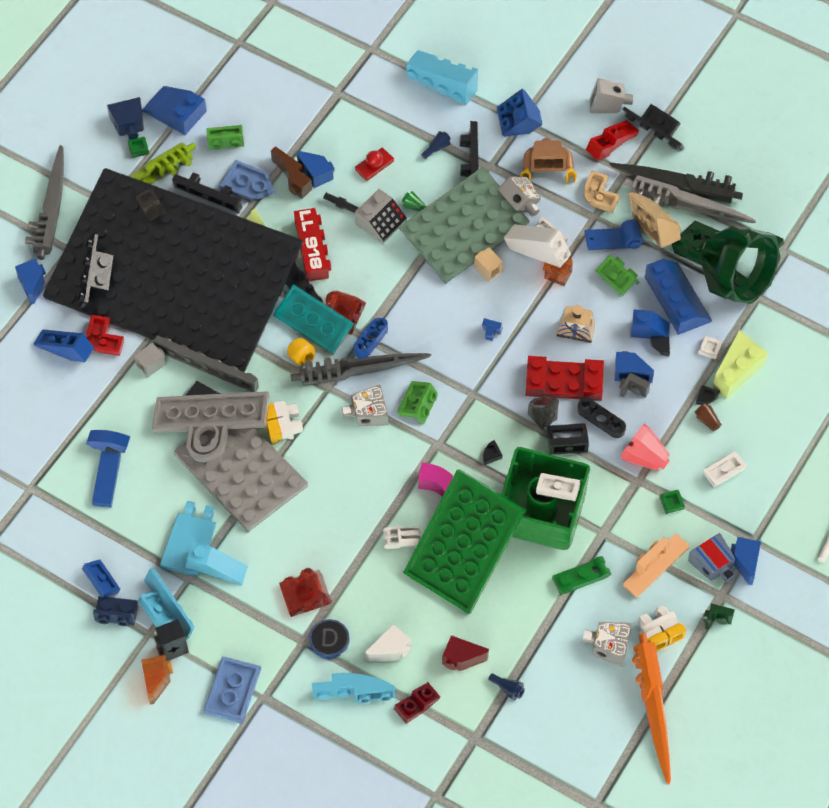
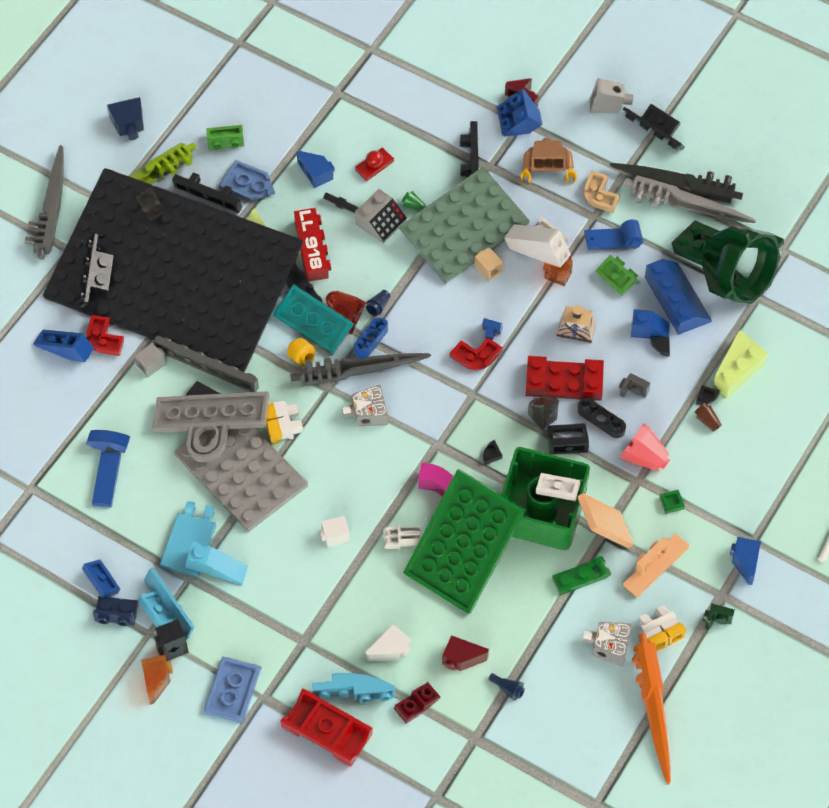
blue slope [15,258,46,305] -> none
green tile [128,137,149,158] -> none
blue slope [142,86,207,135] -> none
reddish brown slope [271,146,312,199] -> none
clear red slope [279,568,332,617] -> none
black tile [309,619,350,659] -> none
bright green bracket [397,381,438,424] -> none
medium azure wedge [406,50,478,105] -> none
dark blue cone [421,131,451,159] -> none
light grey torso [498,177,541,217] -> none
red slope [586,120,639,161] -> none
blue slope [614,351,654,383] -> none
tan slope [629,192,681,248] -> none
torso [688,533,735,583] -> none
white tile [698,336,723,360] -> none
white plate [703,452,746,488] -> none
none -> red piece [281,688,373,767]
none -> white brick [319,516,350,548]
none -> dark blue cone [365,290,391,316]
none -> red plate [449,337,503,370]
none -> dark red slope [505,78,539,107]
none -> light nougat tile [578,493,634,548]

